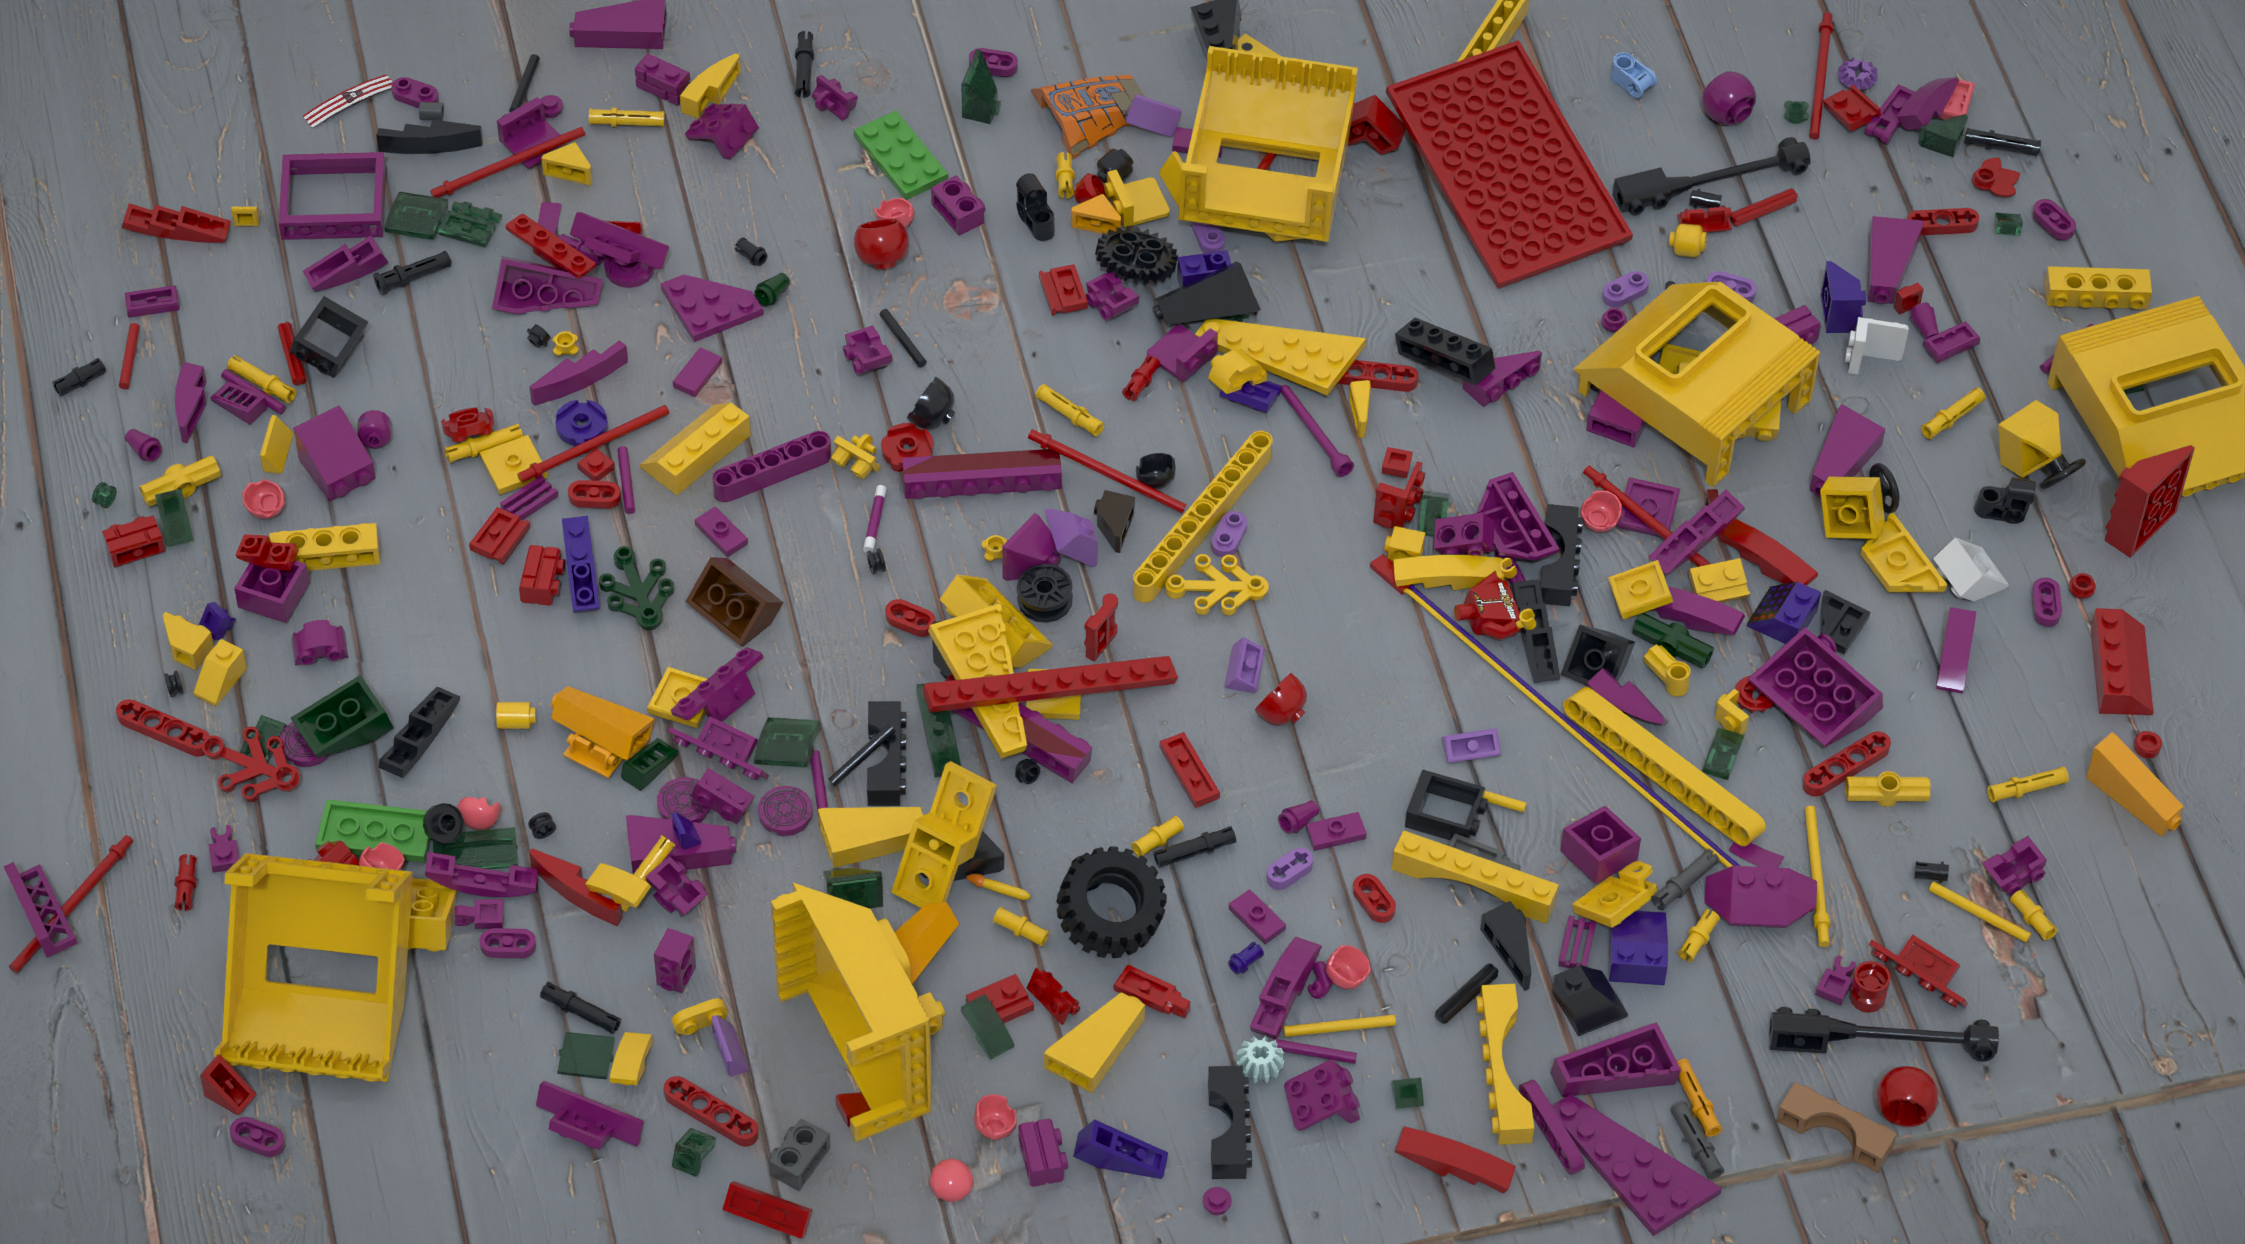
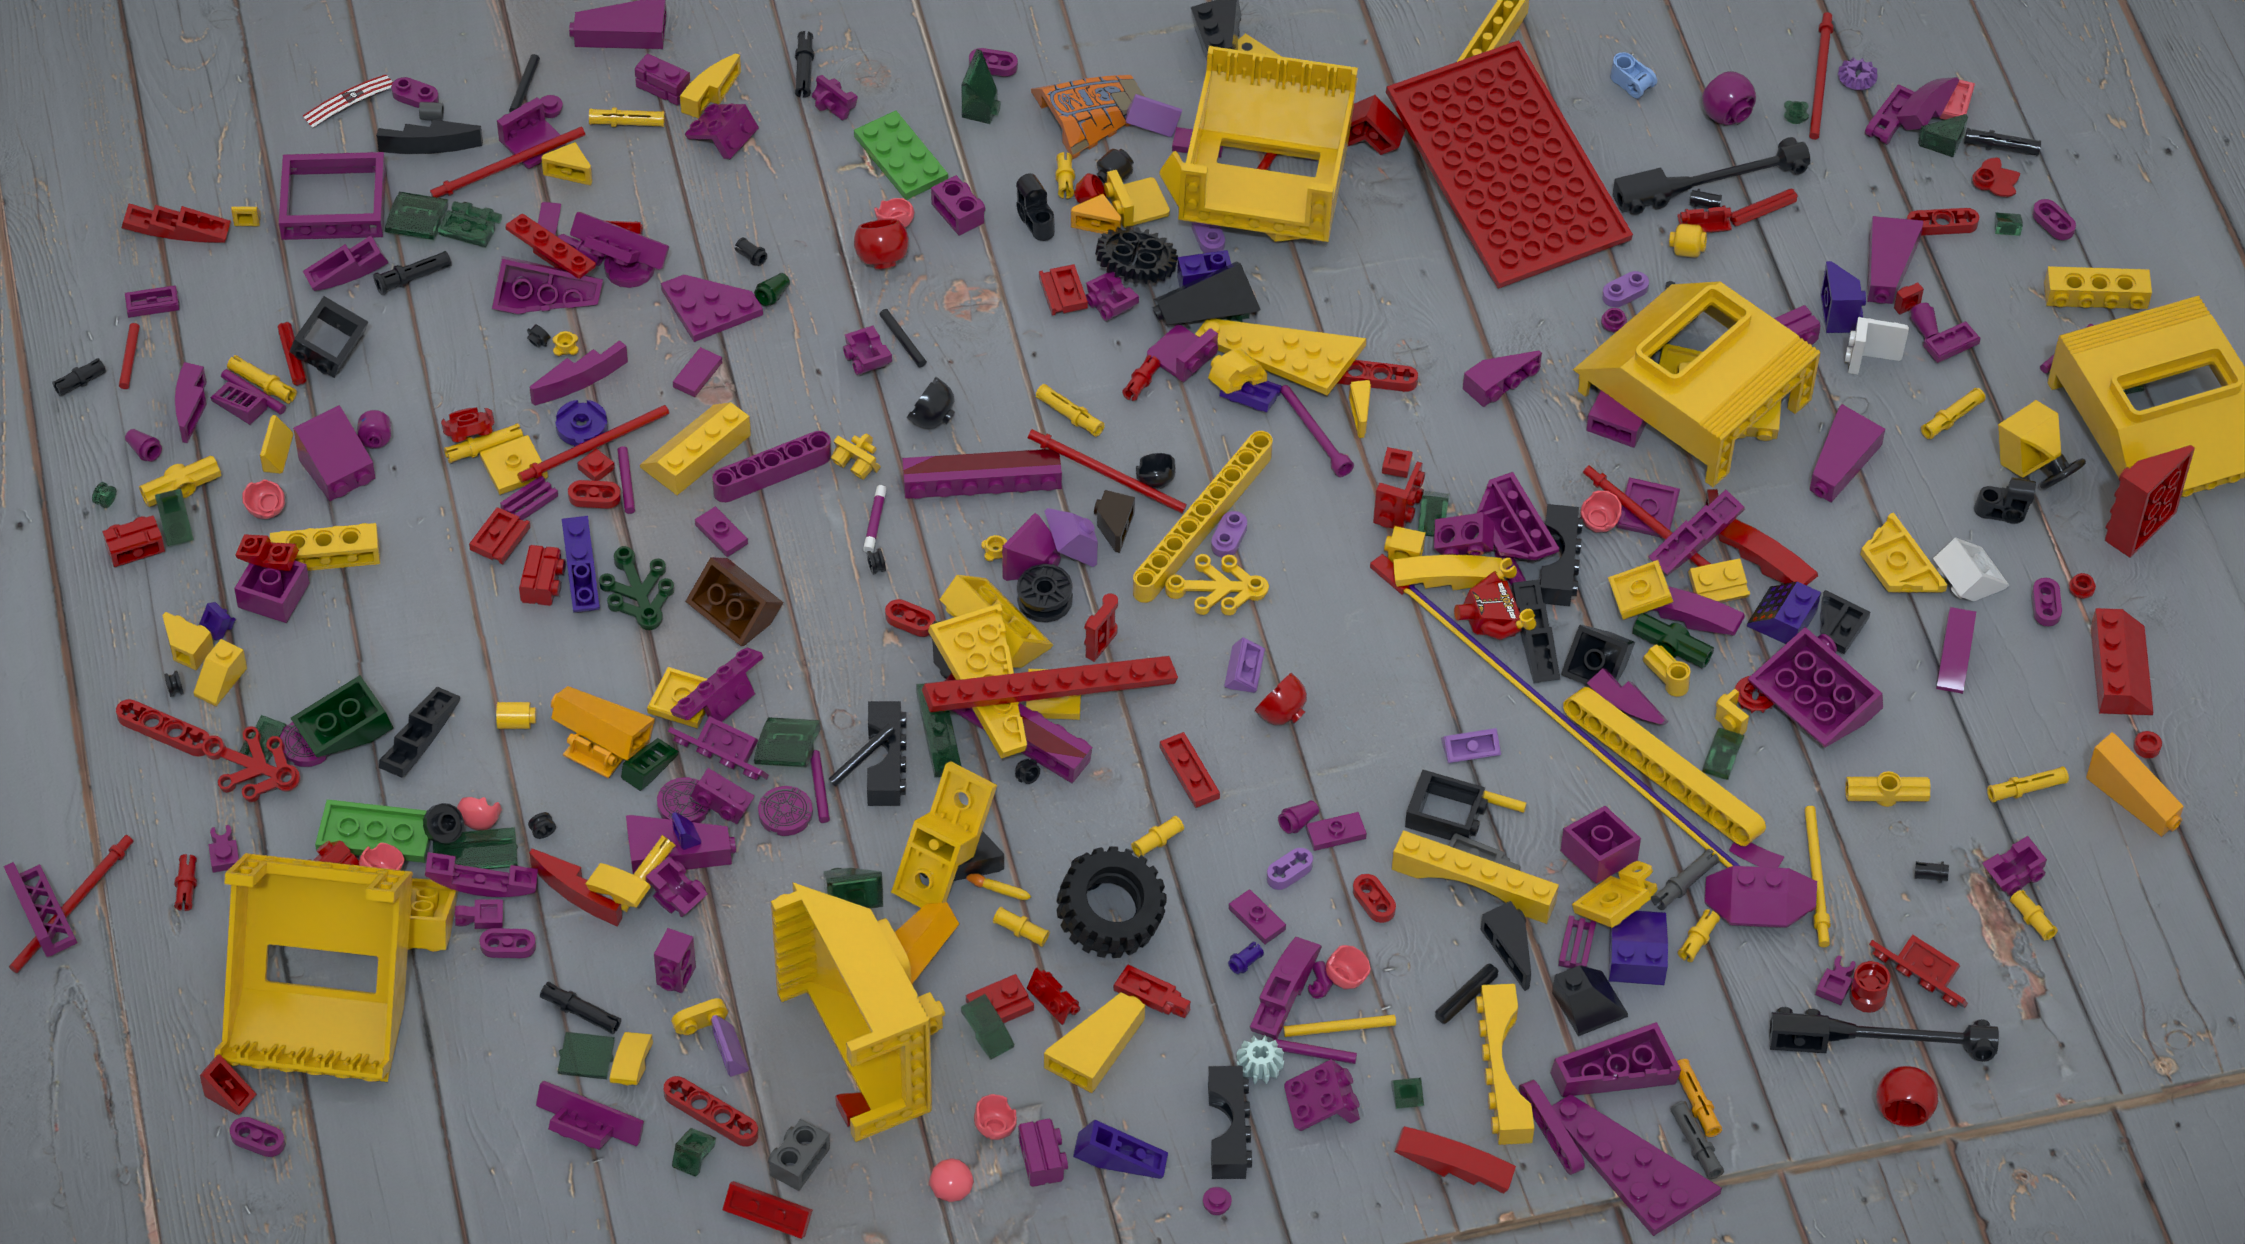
magenta cylinder [292,620,349,666] -> none
yellow slope [818,807,924,868] -> none
red plate [881,423,934,472] -> none
black pin [1153,826,1237,868] -> none
black brick [1395,318,1496,385] -> none
medium lavender plate [1706,271,1757,302] -> none
medium nougat arch [1776,1082,1897,1173] -> none
red beam [1802,731,1891,796] -> none
yellow piece [1820,463,1900,539] -> none
red plate [1823,85,1881,132] -> none
yellow bar [1929,881,2032,943] -> none

